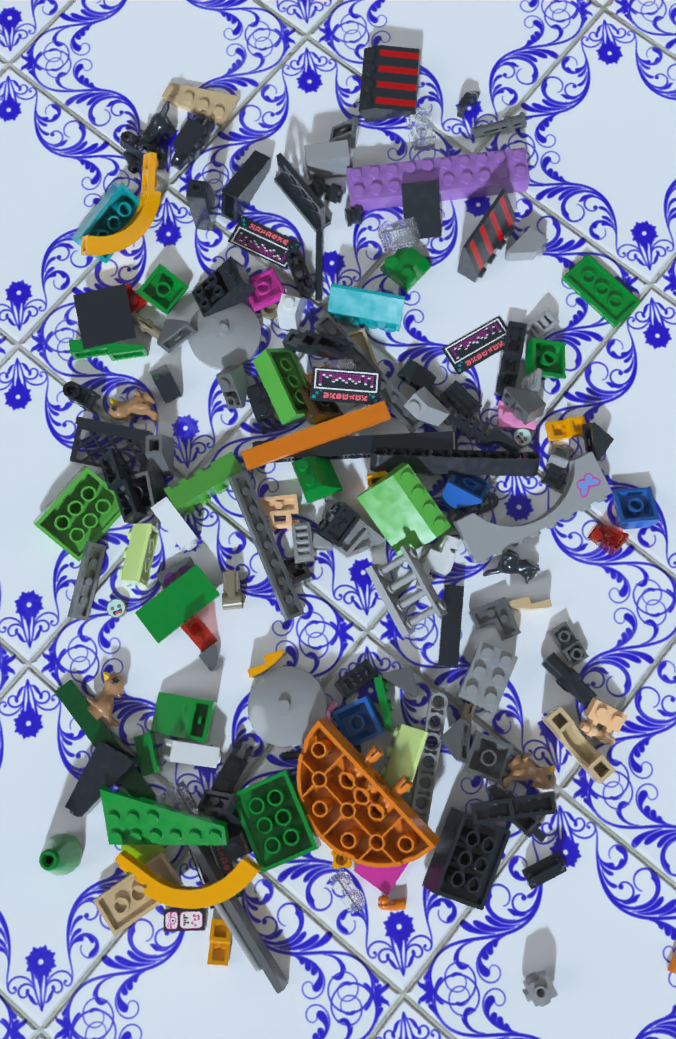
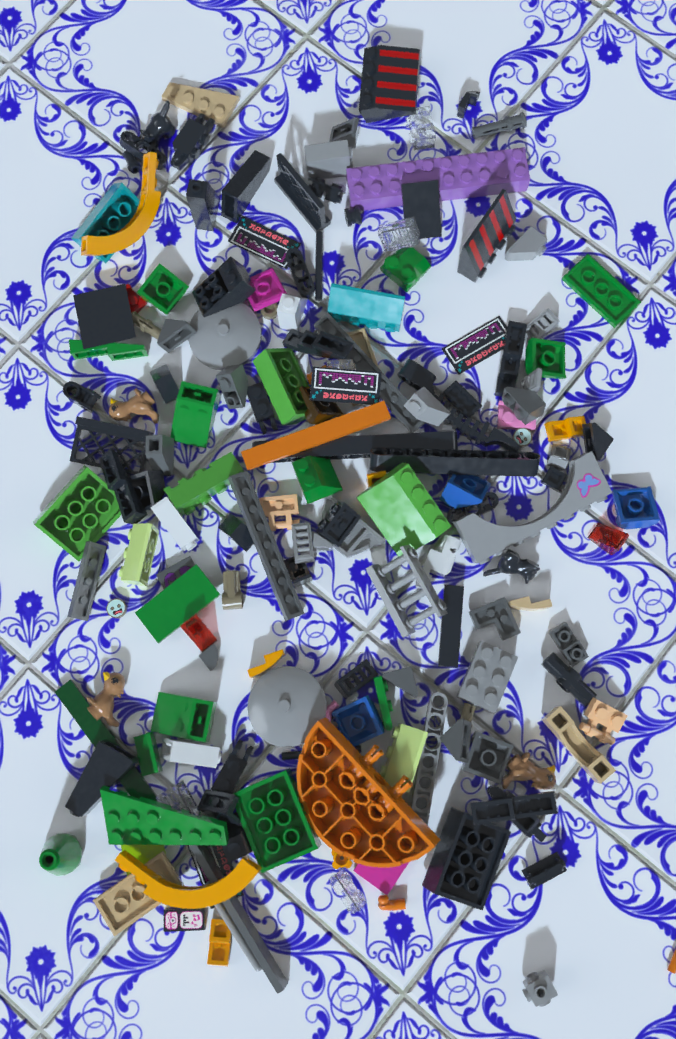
none -> green slope [170,381,221,449]
none -> black slope [218,513,254,553]

